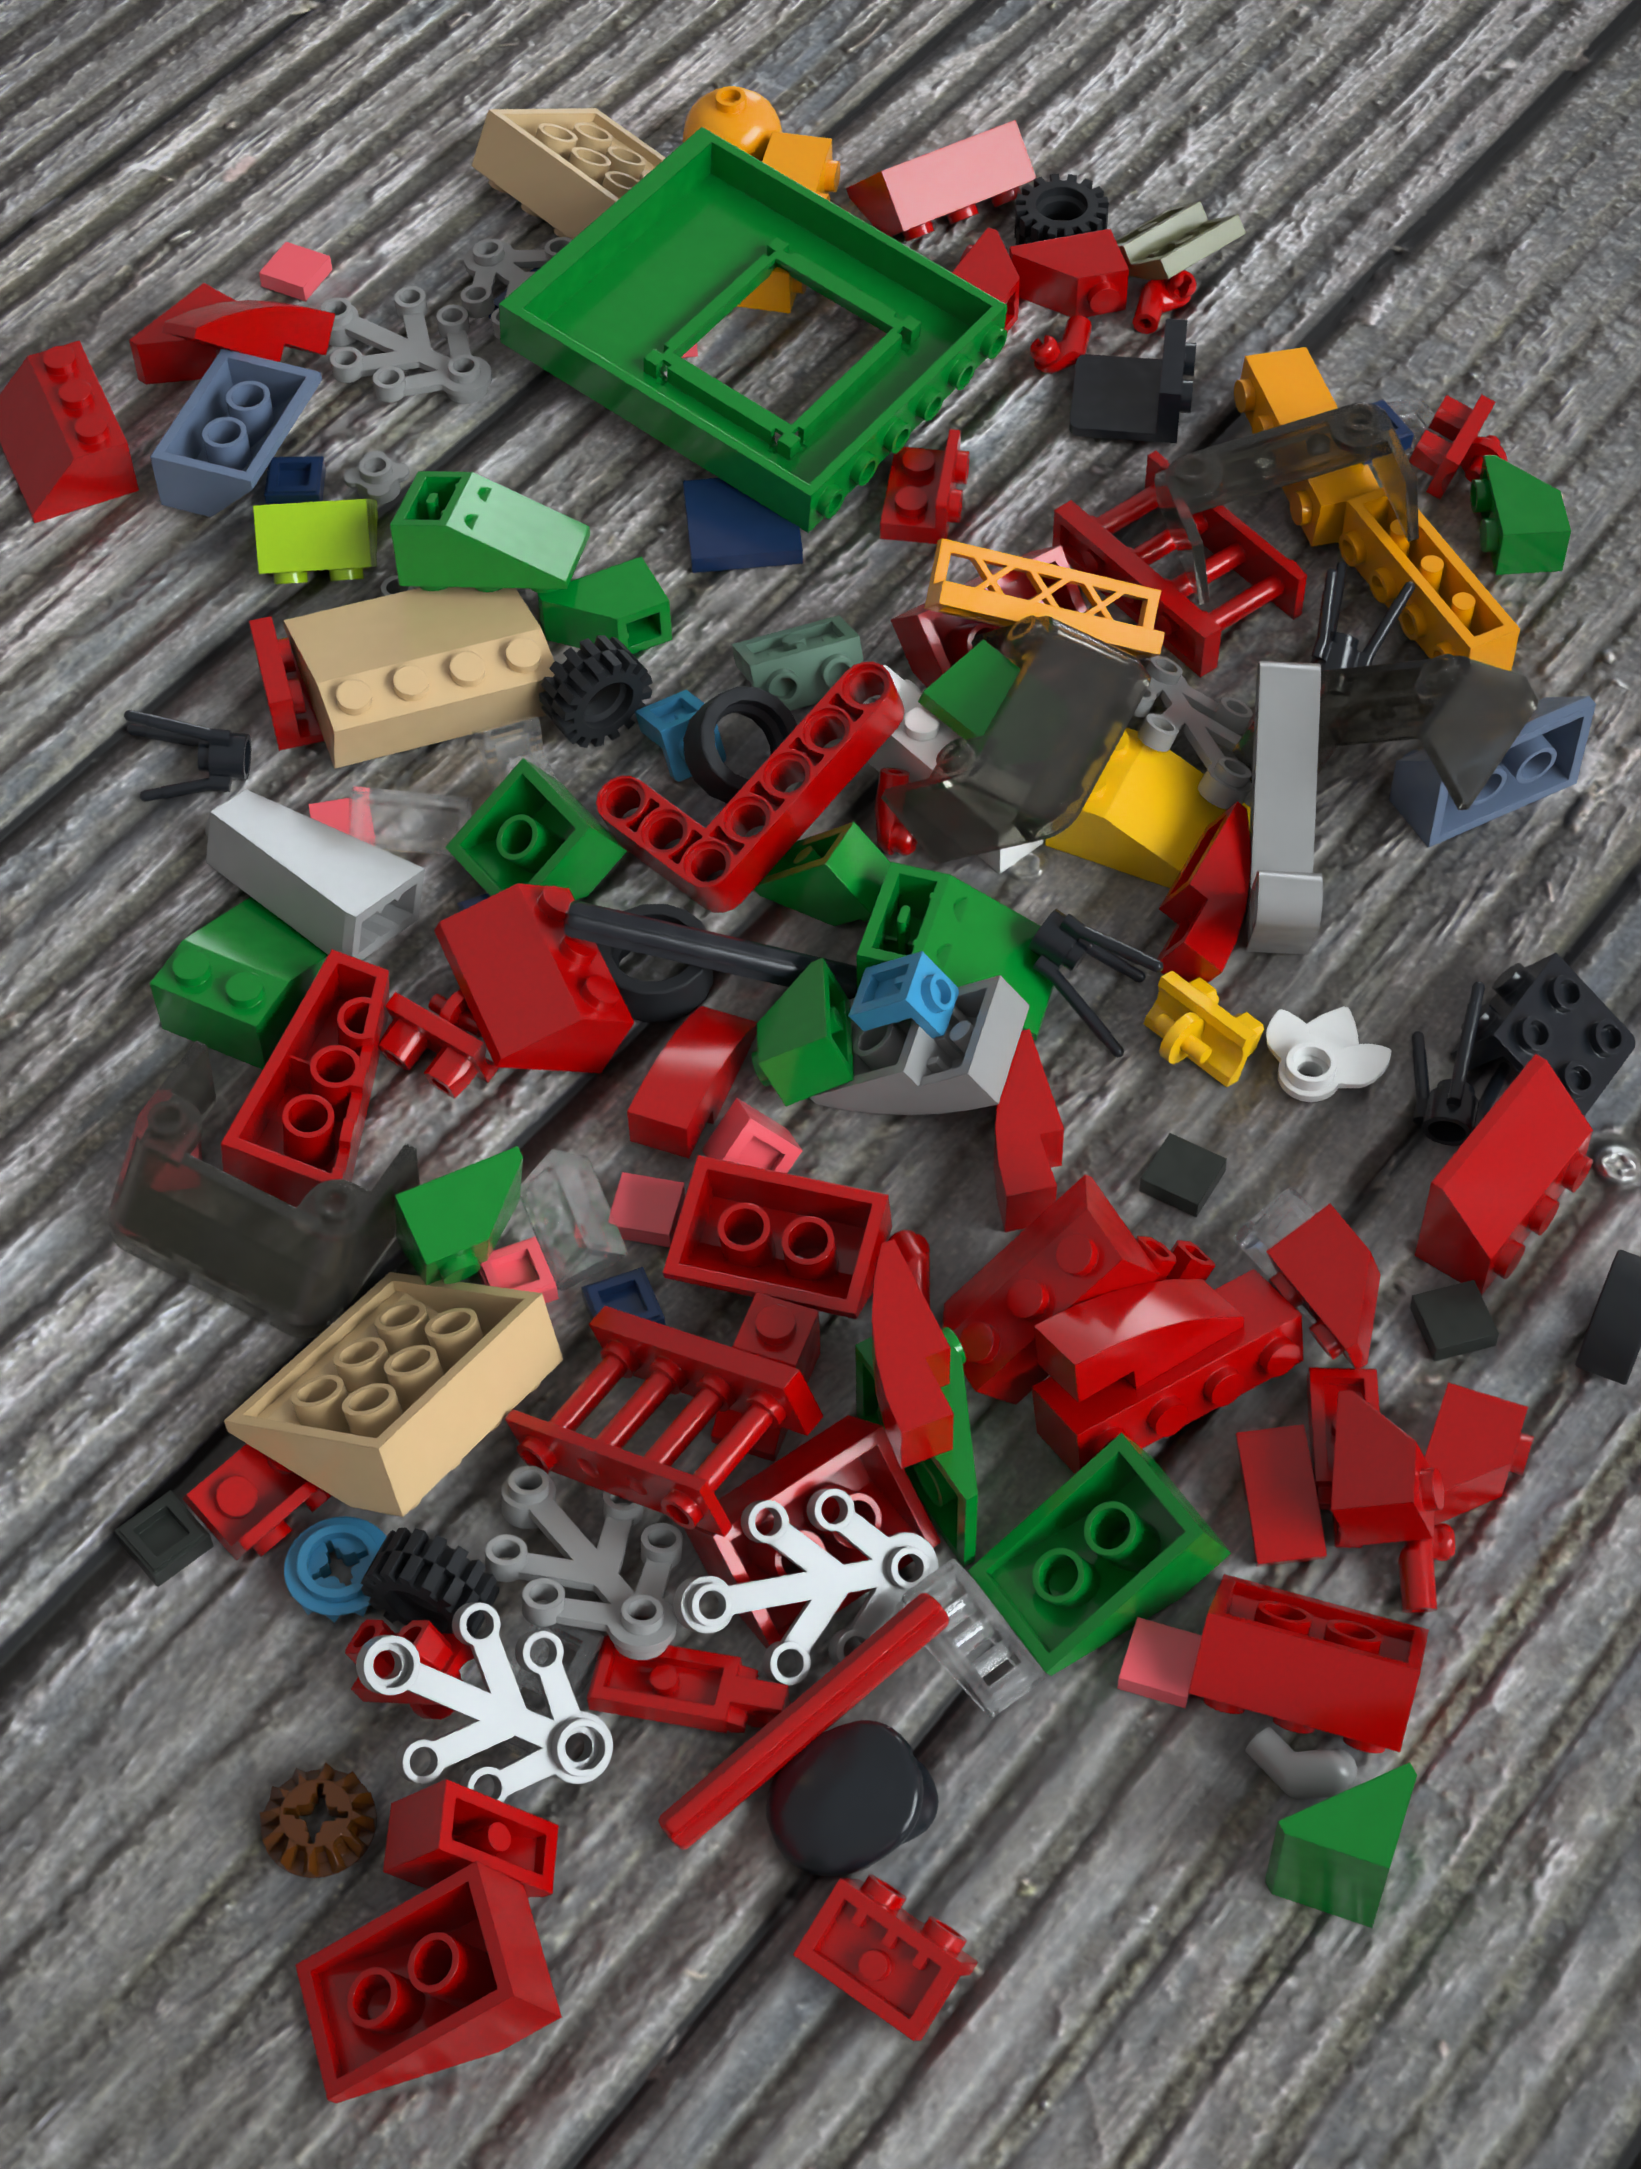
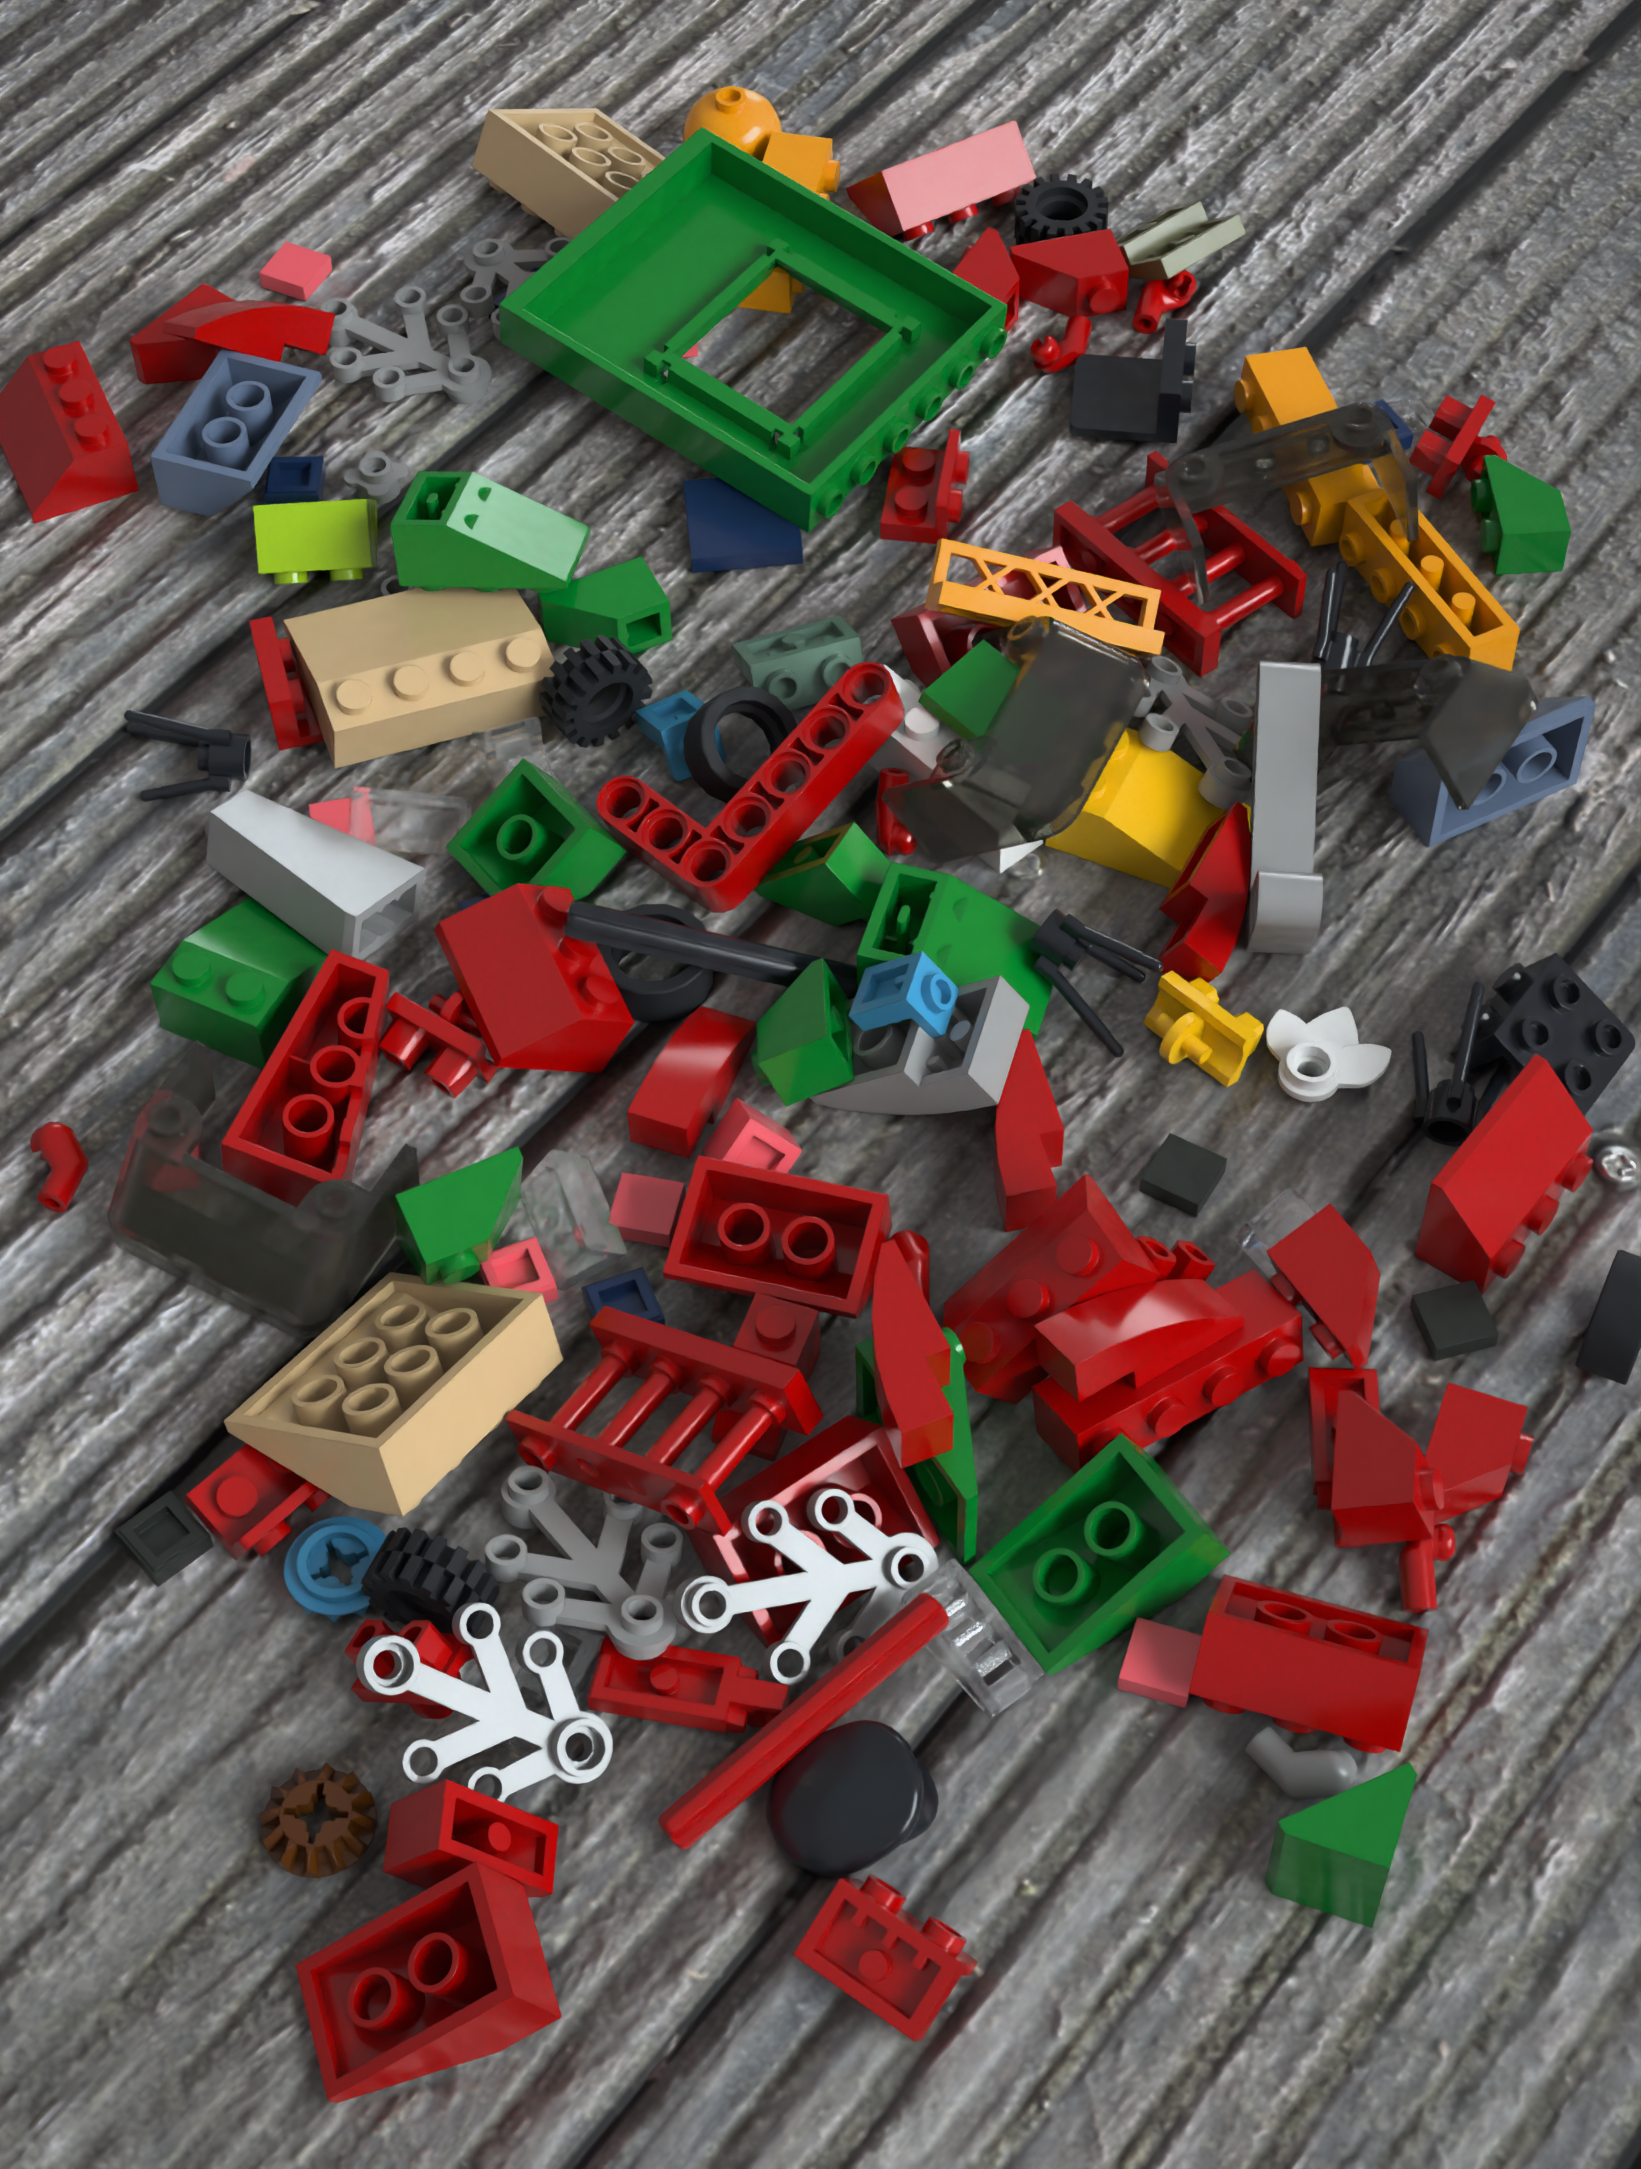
red slope [1235,1424,1327,1567] -> none
none -> red arm [30,1121,89,1212]

